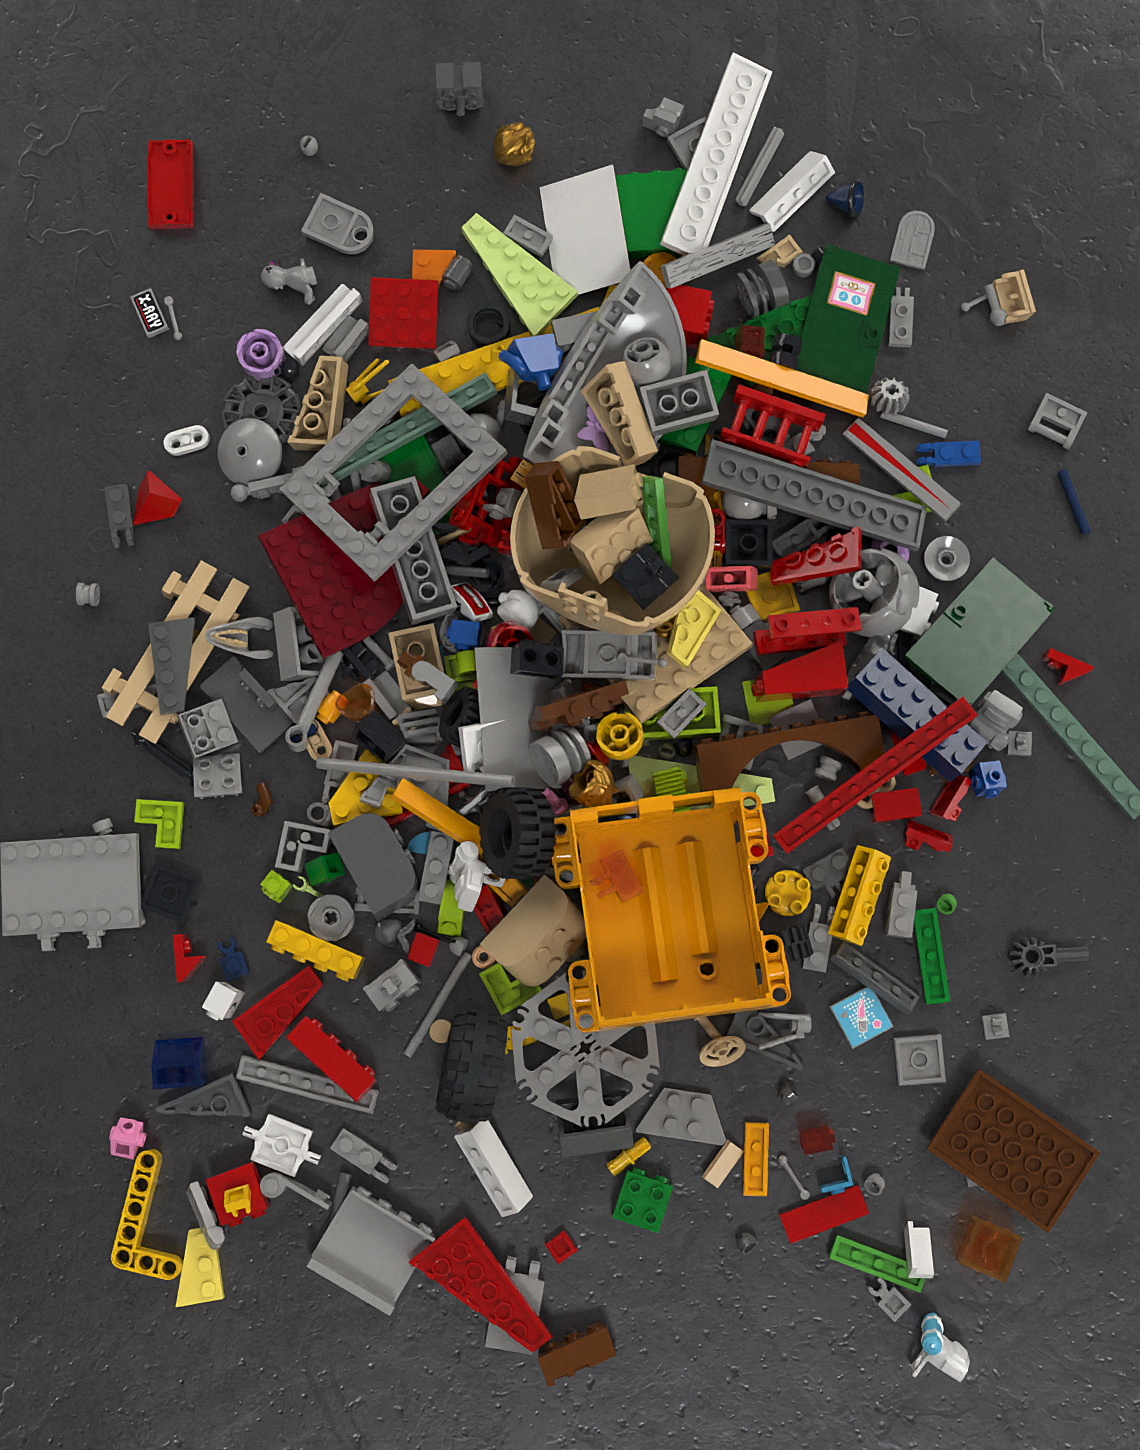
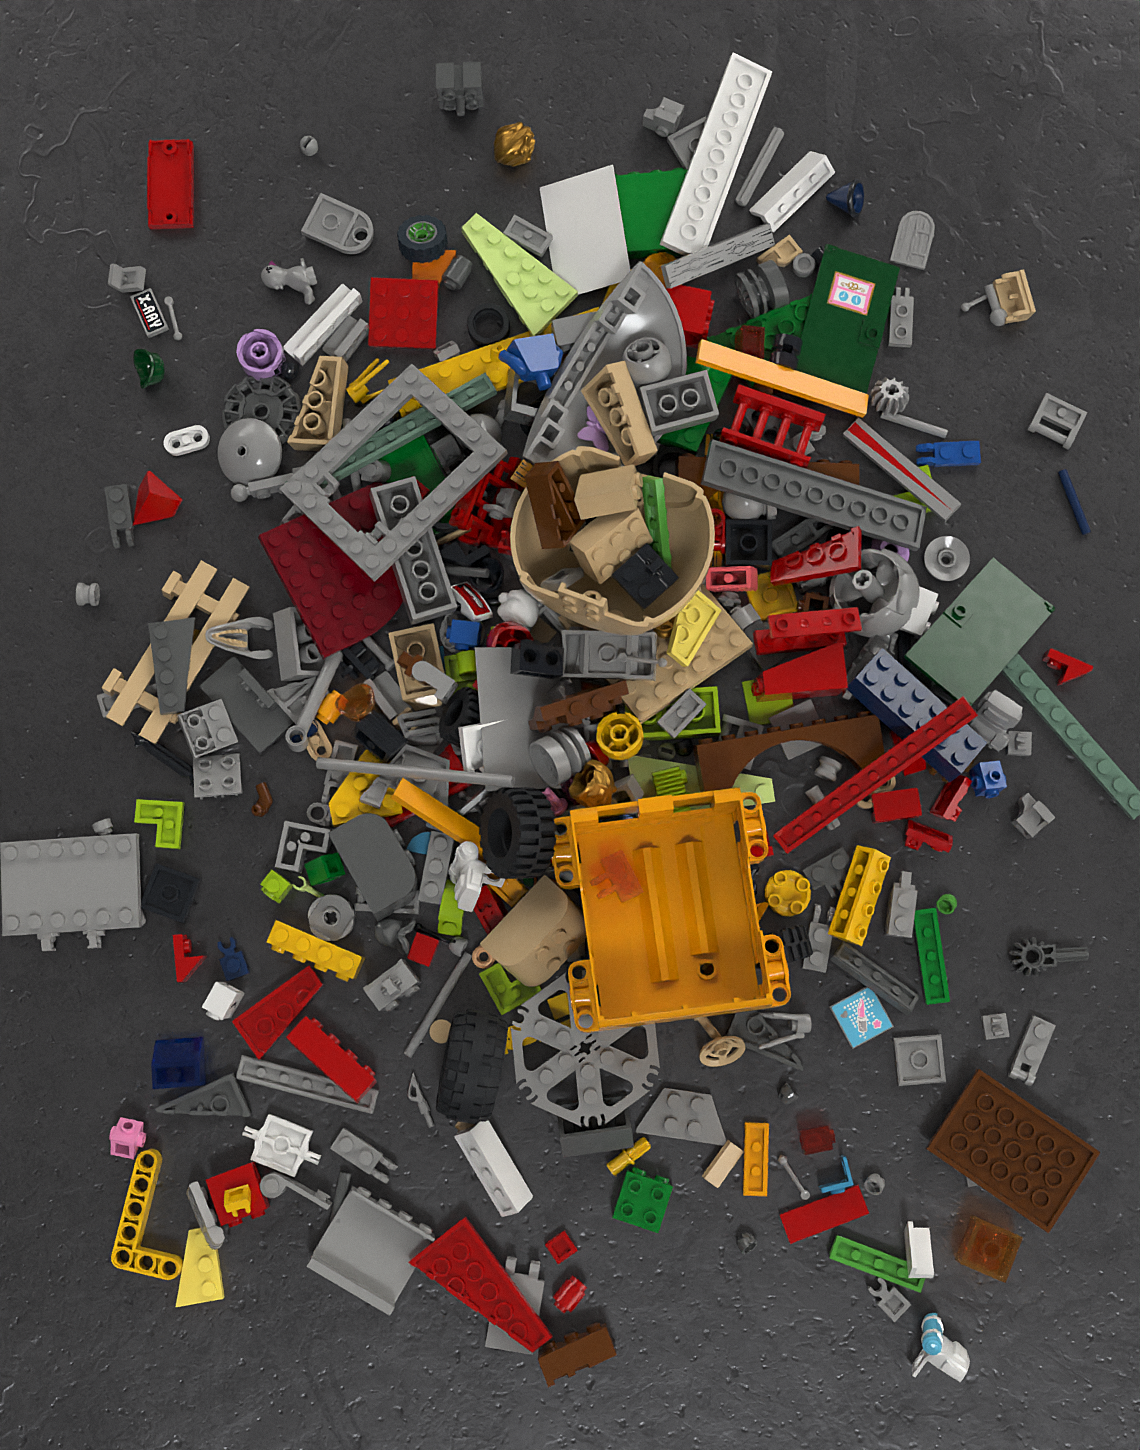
none -> light grey bracket [108,264,146,293]
none -> dark green helmet [133,349,165,389]
none -> black wheel [397,215,448,263]
none -> light grey hand [407,1072,435,1128]
none -> red brick [553,1275,587,1313]
none -> reddish brown brick [796,592,831,613]
none -> light grey plate [1008,1016,1056,1086]
none -> light grey brick [1011,793,1055,839]

